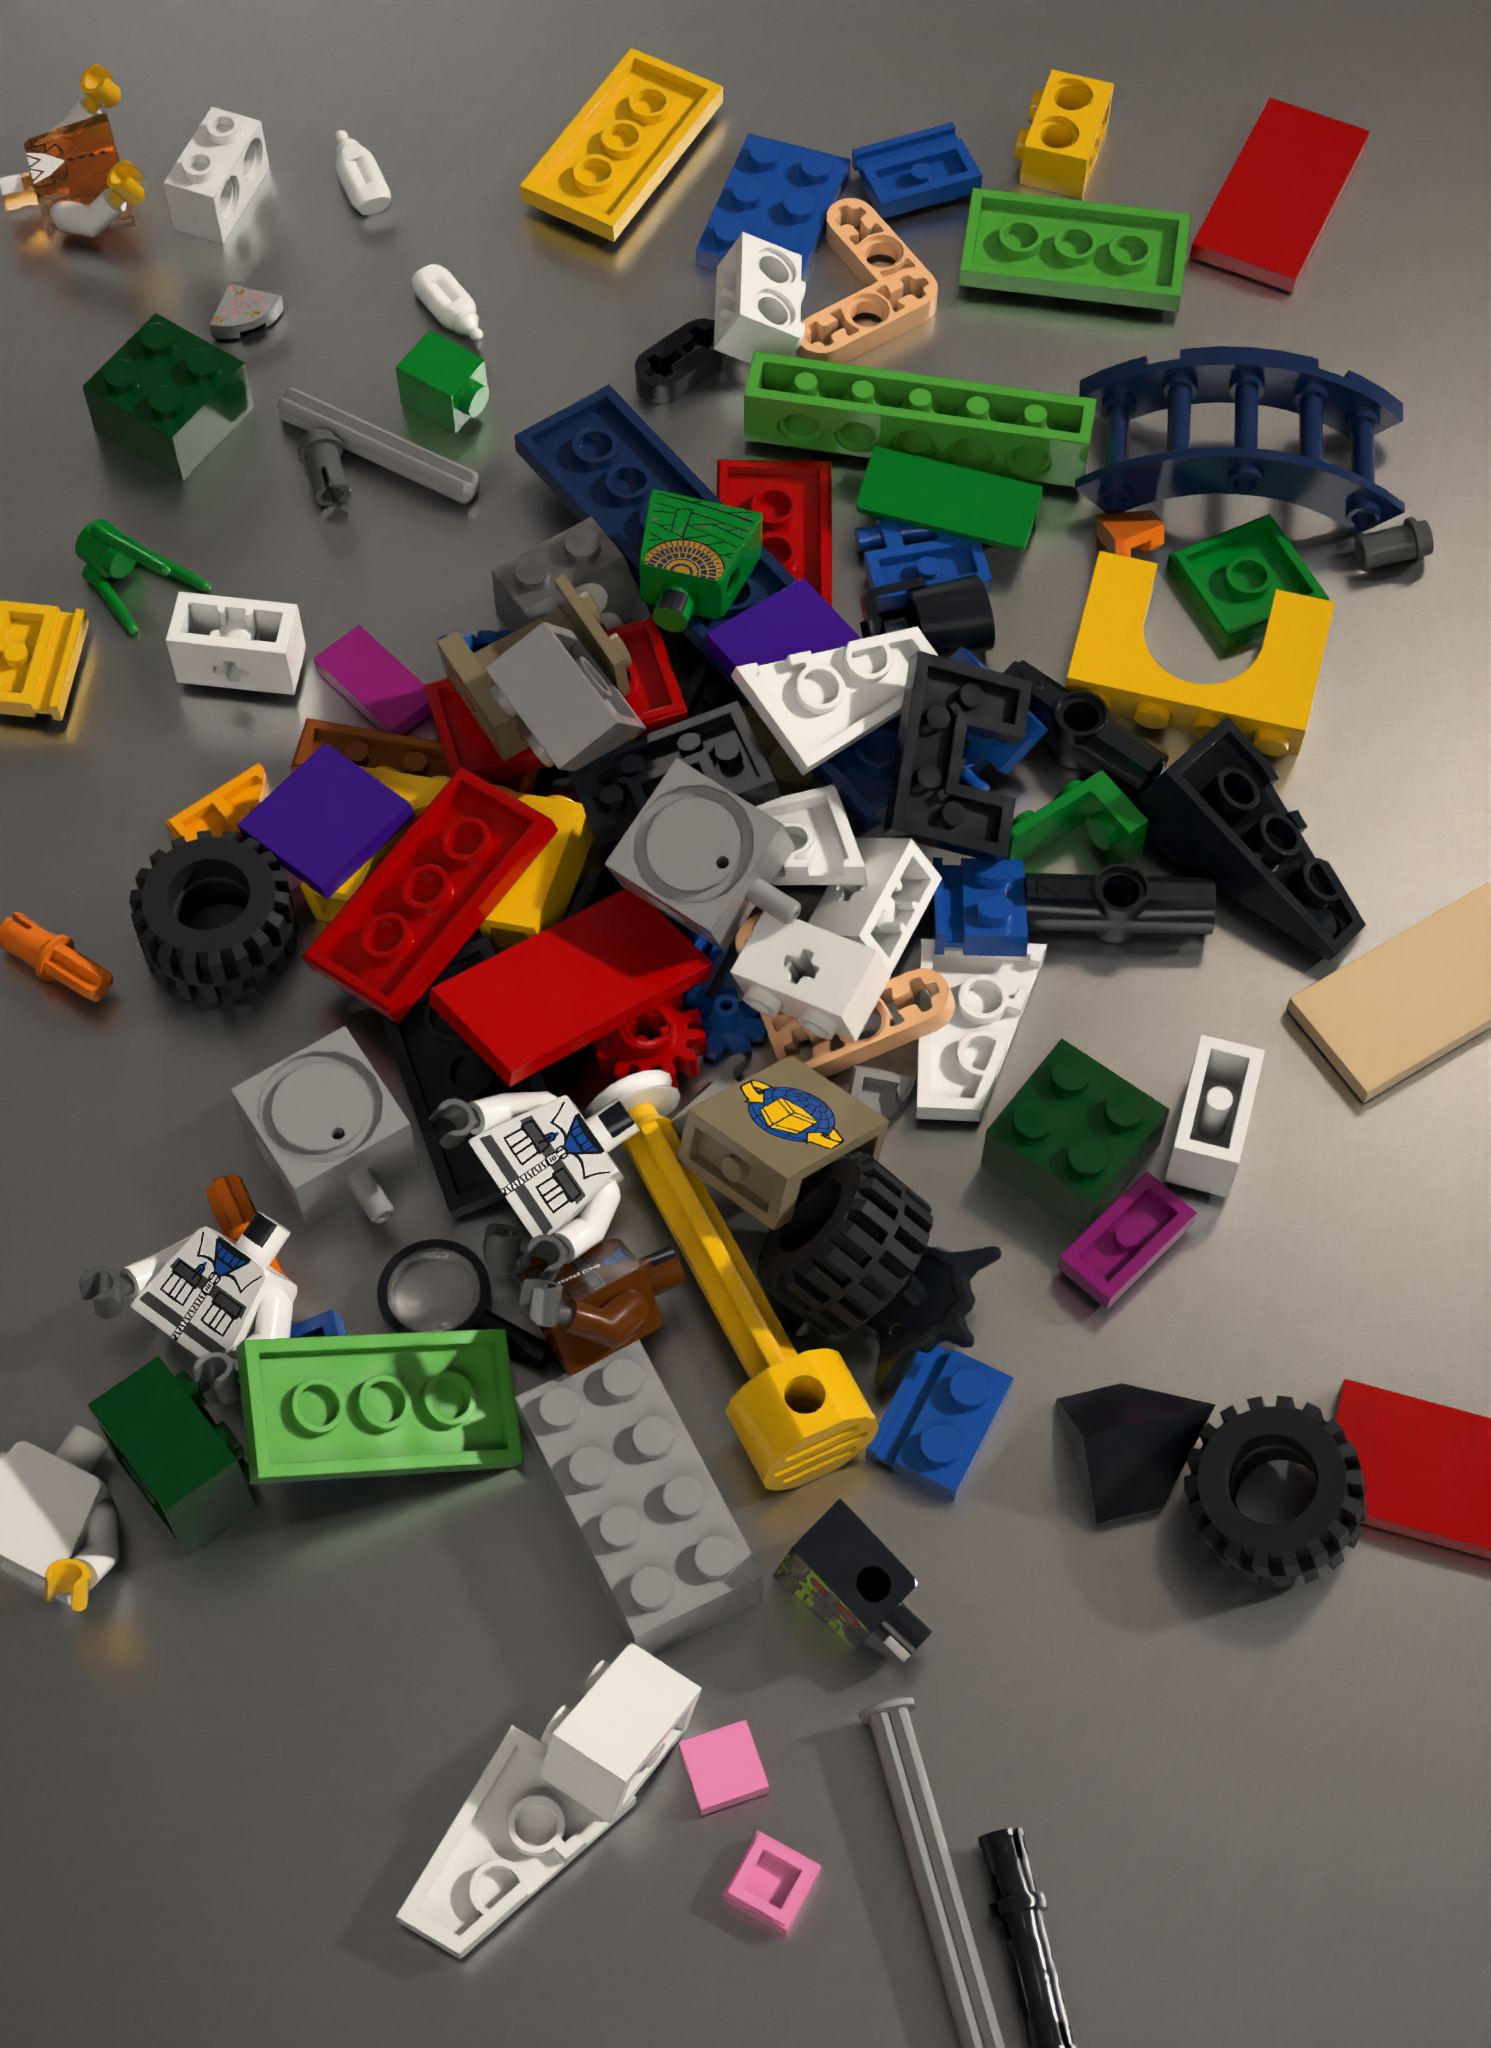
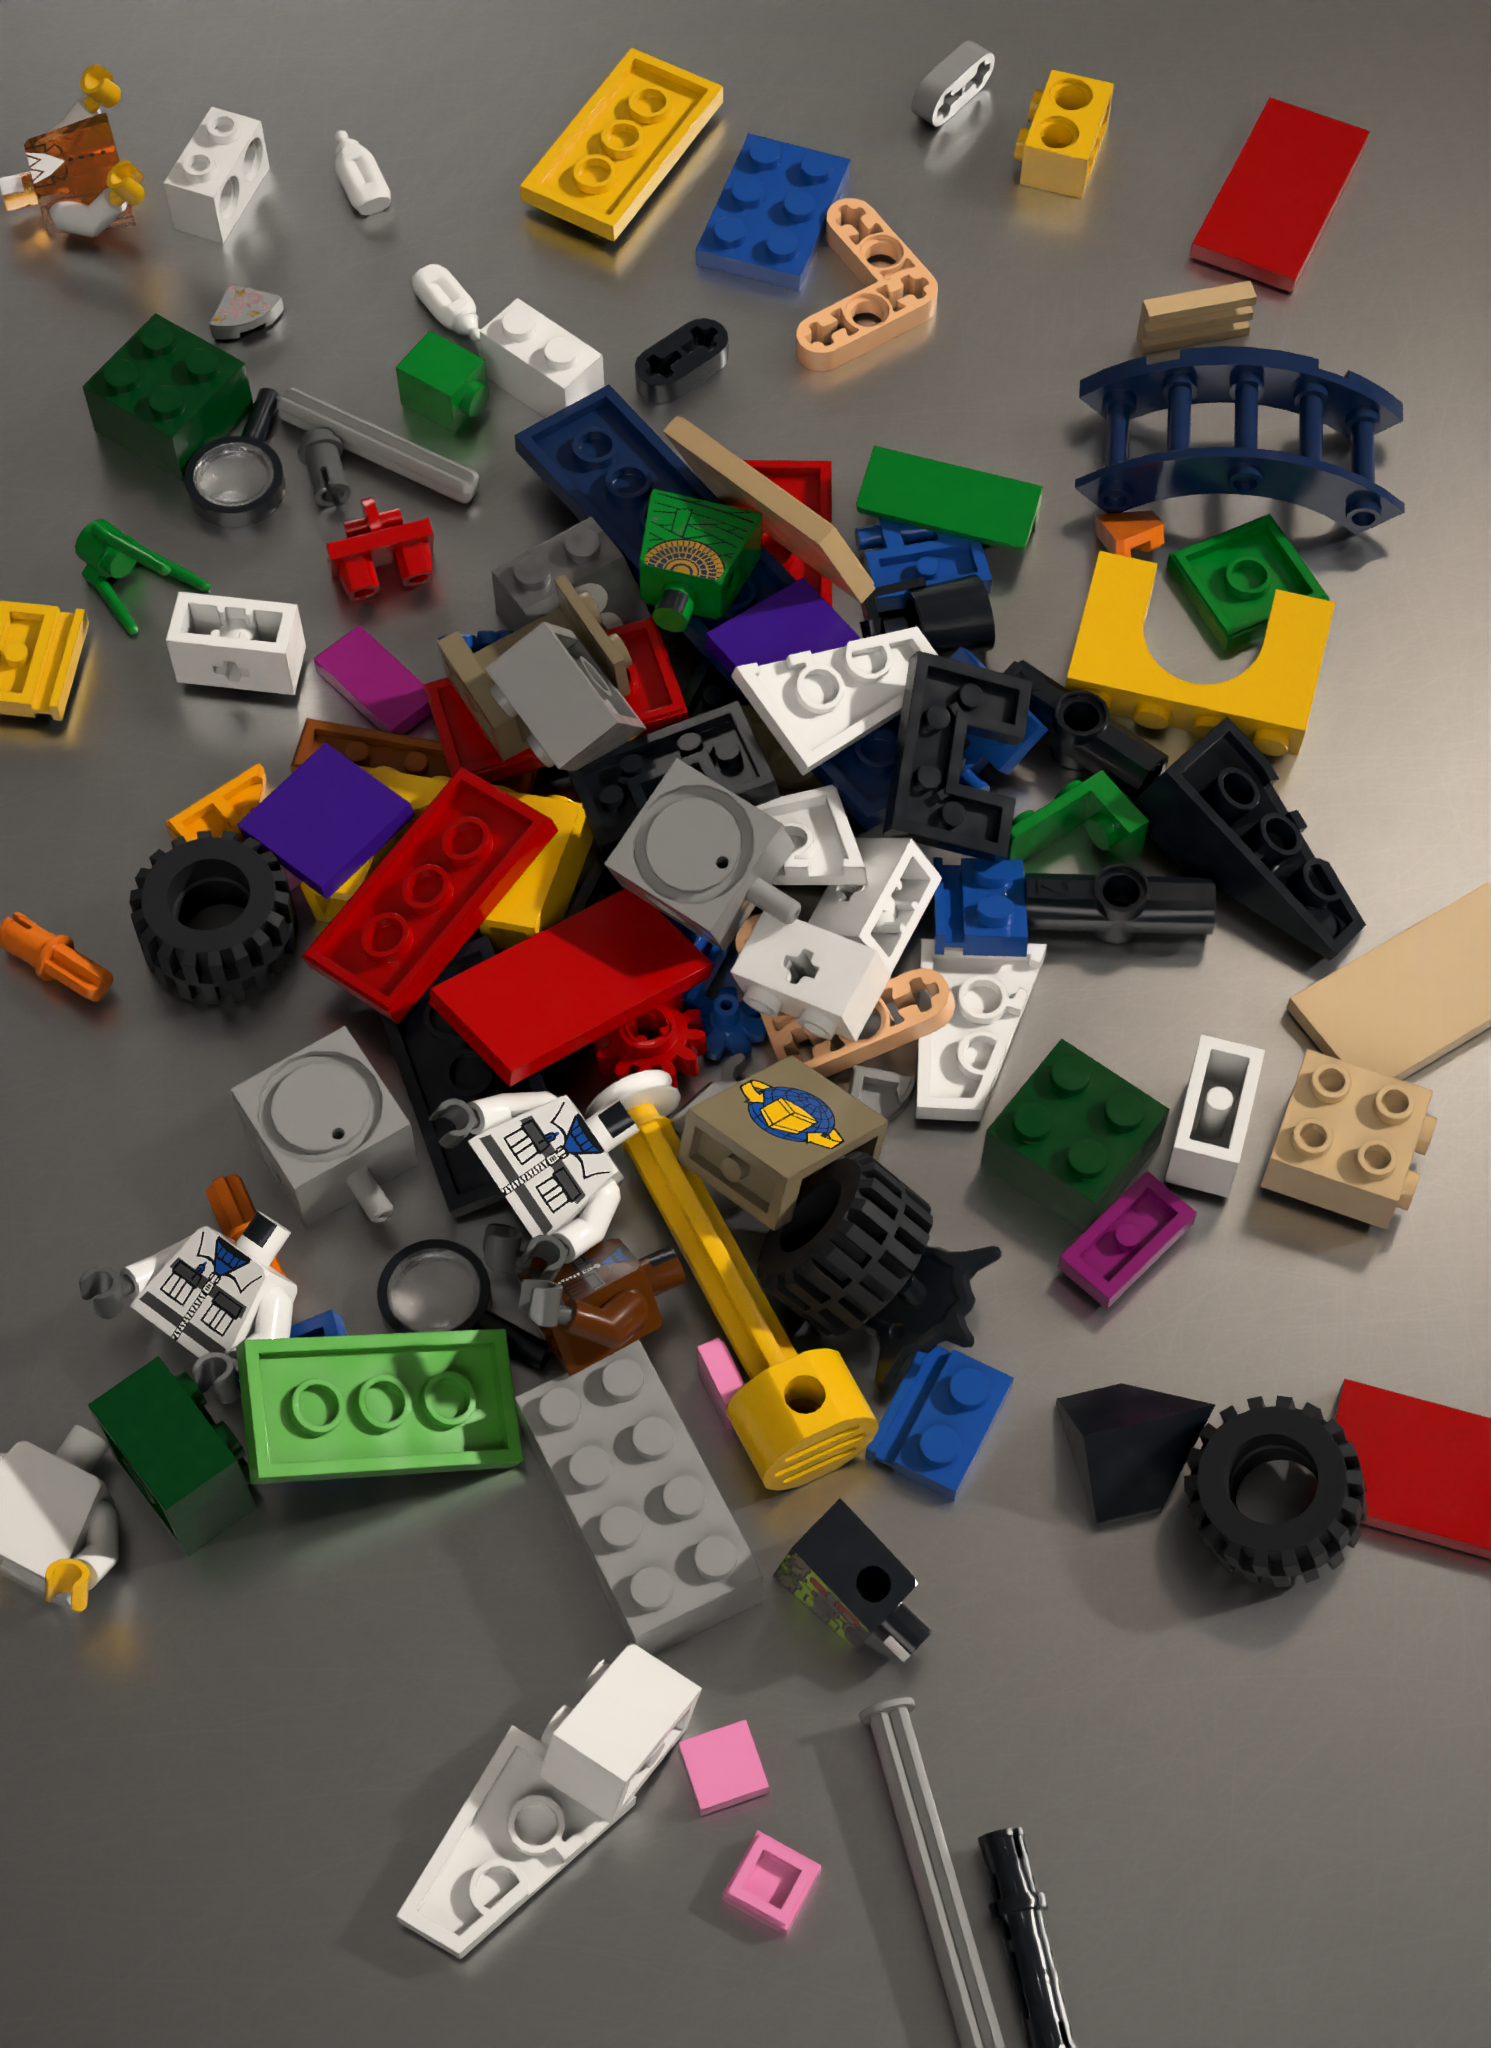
white brick [714,232,806,364] -> none
bright green brick [744,351,1097,487] -> none
blue plate [852,122,982,219] -> none
bright green plate [958,188,1191,312] -> none
dark grey pin [1354,517,1434,571] -> none
none -> piece [184,388,286,528]
none -> red hips [326,497,434,601]
none -> white brick [479,298,604,418]
none -> tan tile [663,416,876,604]
none -> bright pink tile [697,1338,745,1429]
none -> light grey beam [911,40,995,127]
none -> tan tile [1136,280,1257,354]
none -> tan brick [1260,1049,1437,1229]

